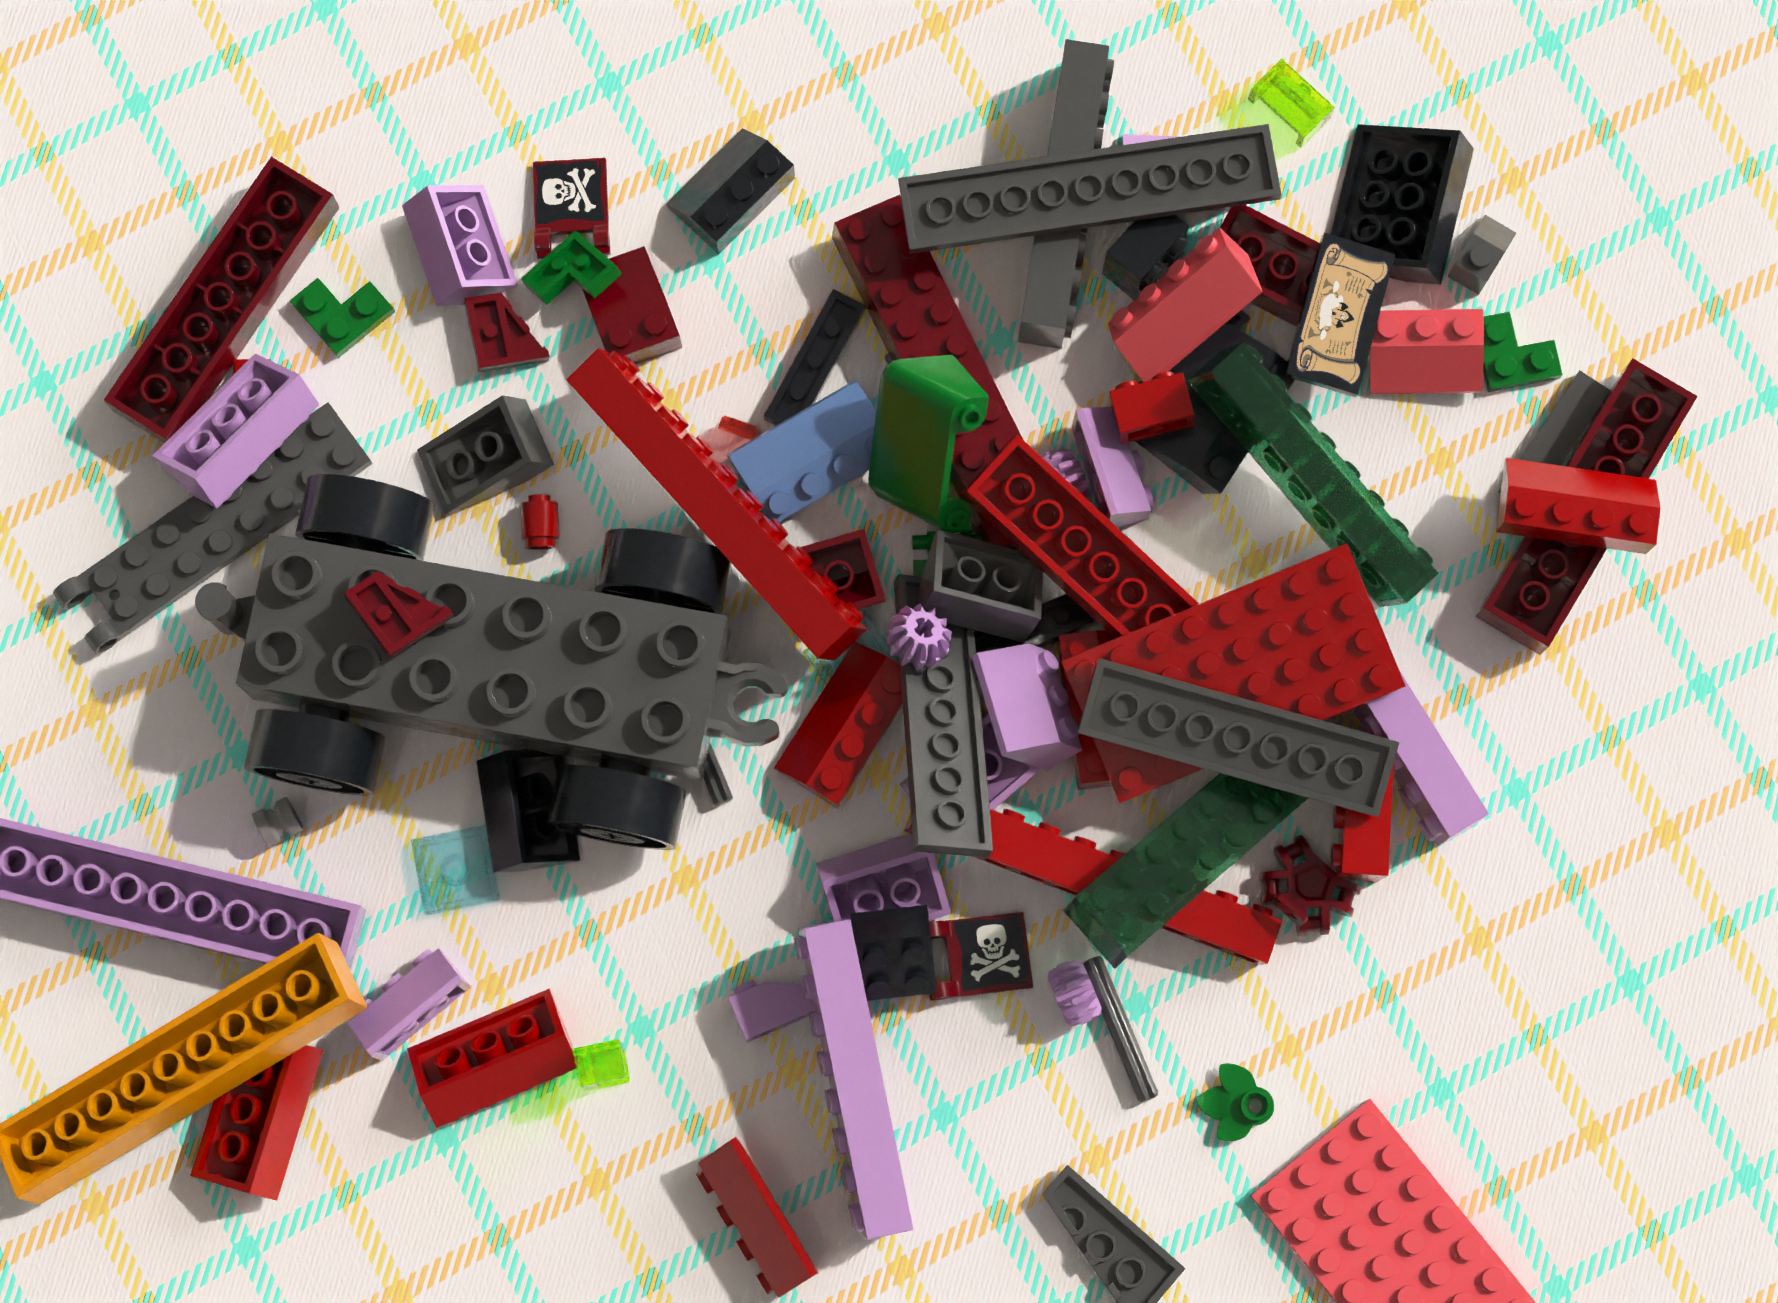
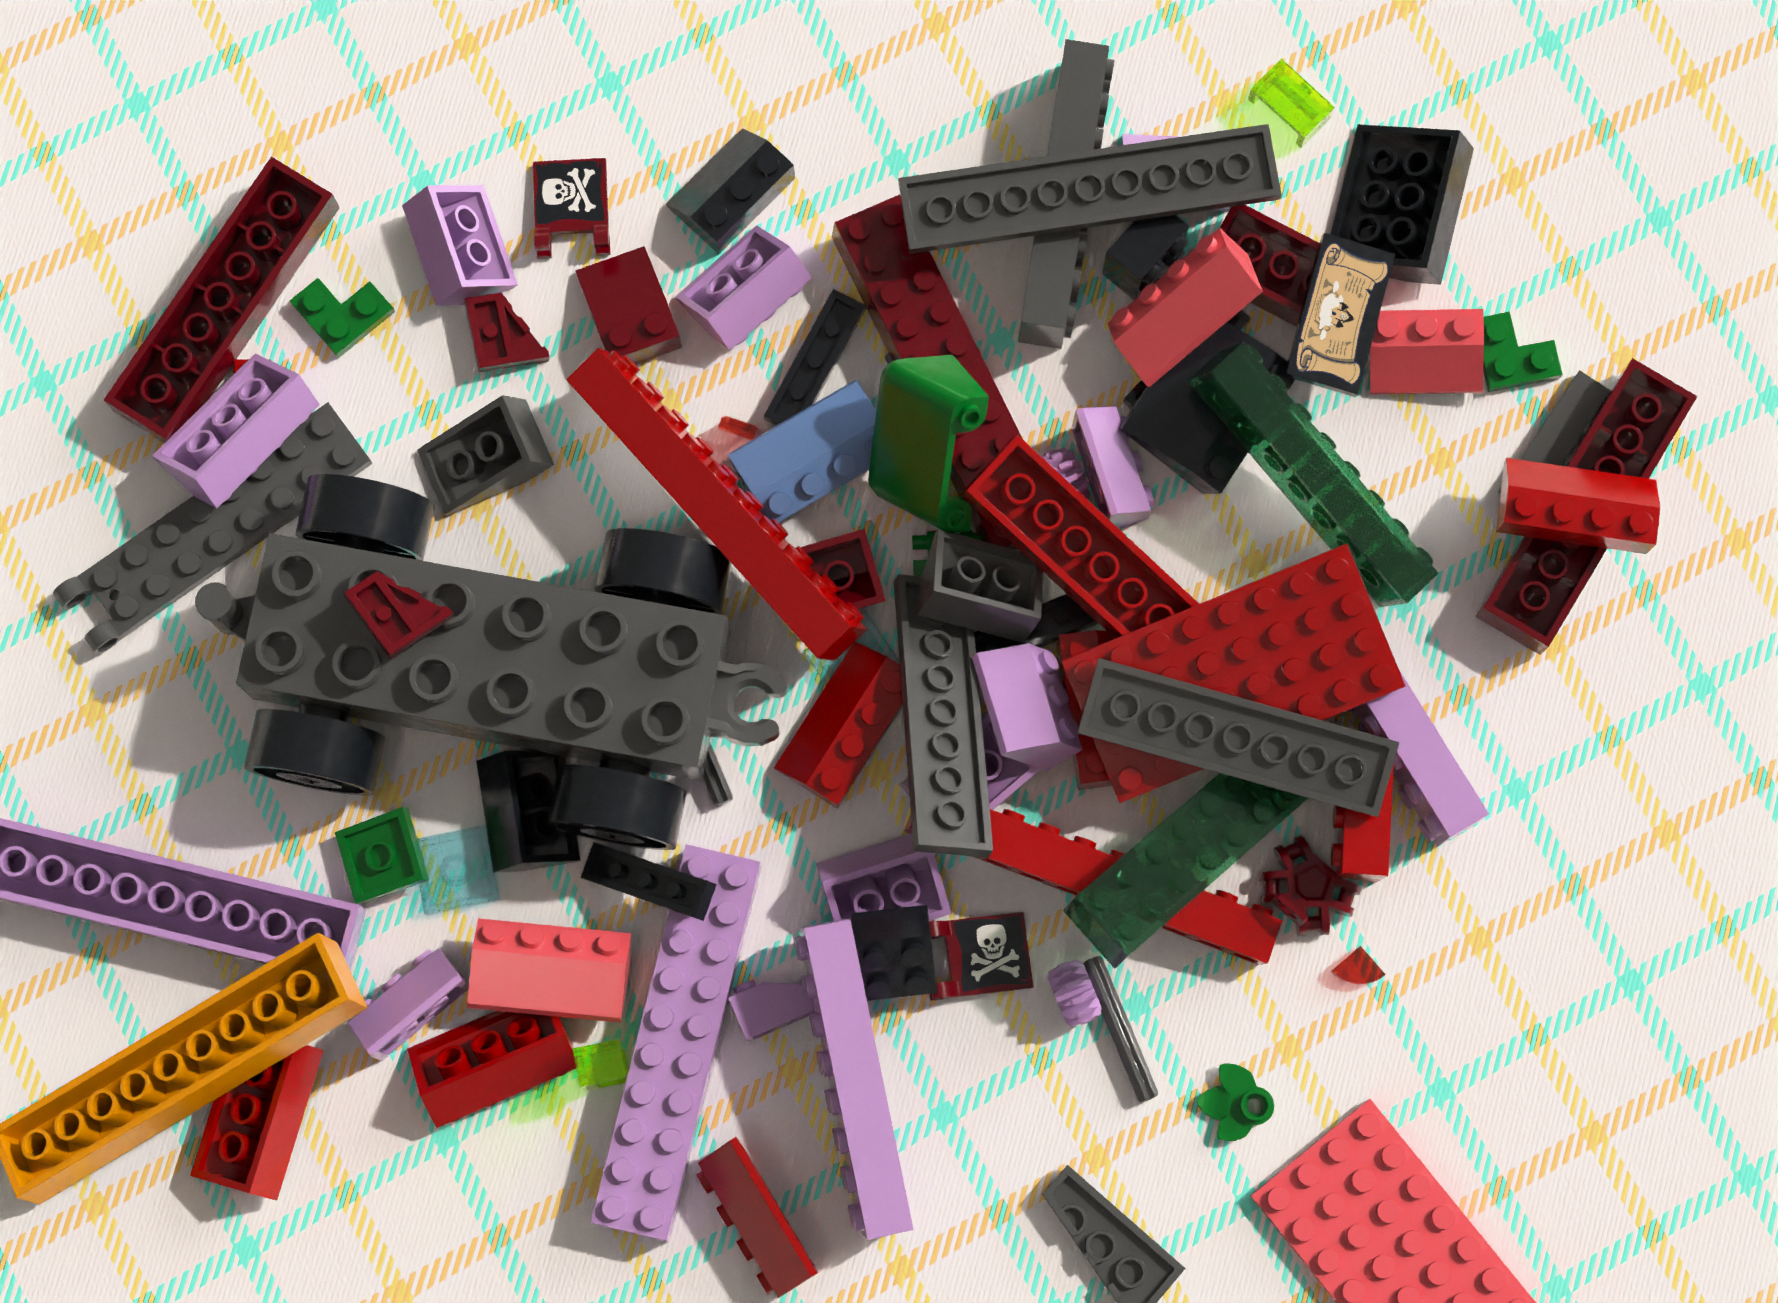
light grey wheel [252,797,304,848] -> none
green plate [521,230,622,305] -> none
red brick [521,494,559,550] -> none
lavender gear [885,603,952,671] -> none
red brick [1109,371,1194,444] -> none
dark grey slope [1447,215,1516,295] -> none
none -> green plate [335,807,429,905]
none -> coral slope [467,918,631,1023]
none -> black plate [580,842,717,921]
none -> lavender brick [590,844,762,1242]
none -> lavender slope [675,225,812,350]
none -> clear red tile [1330,946,1386,984]

